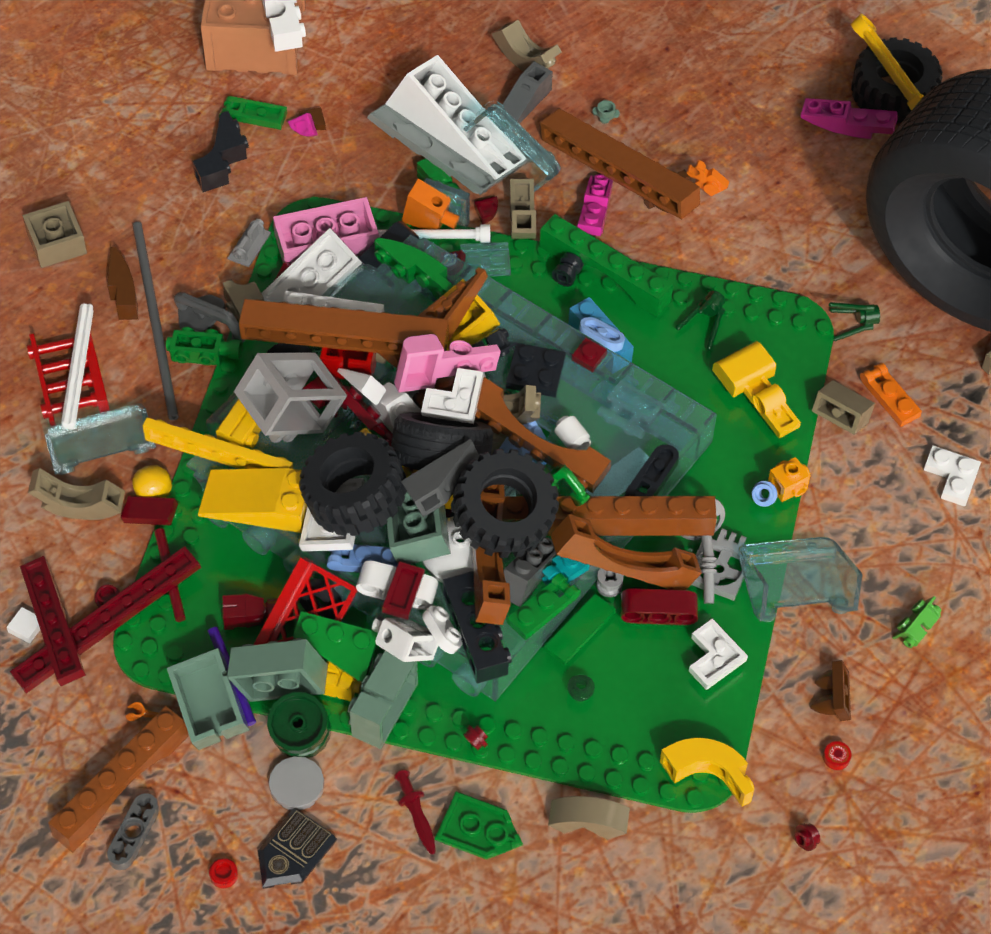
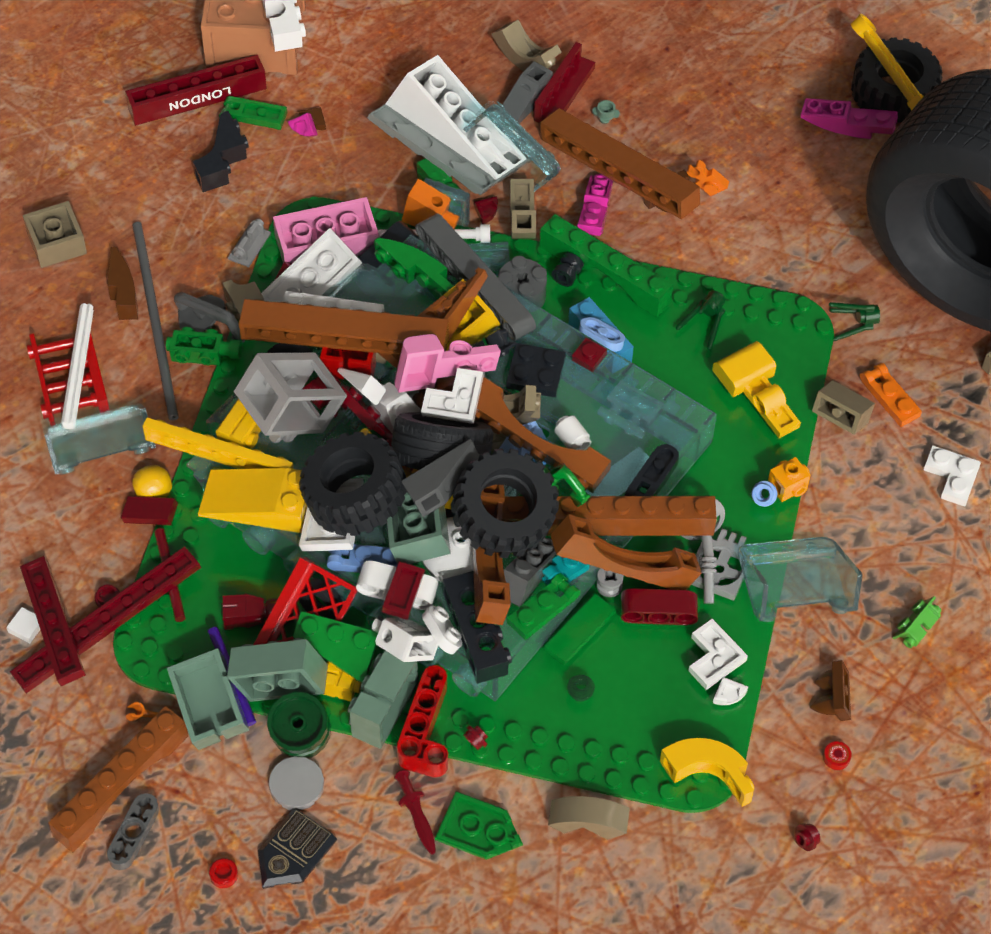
dark tan arch [28,468,125,520] -> none
none -> dark red brick [125,54,267,126]
none -> red beam [397,665,448,777]
none -> dark grey beam [415,213,536,341]
none -> dark grey brick [498,256,547,314]
none -> dark red fence [534,42,595,123]
none -> white tile [713,677,748,705]

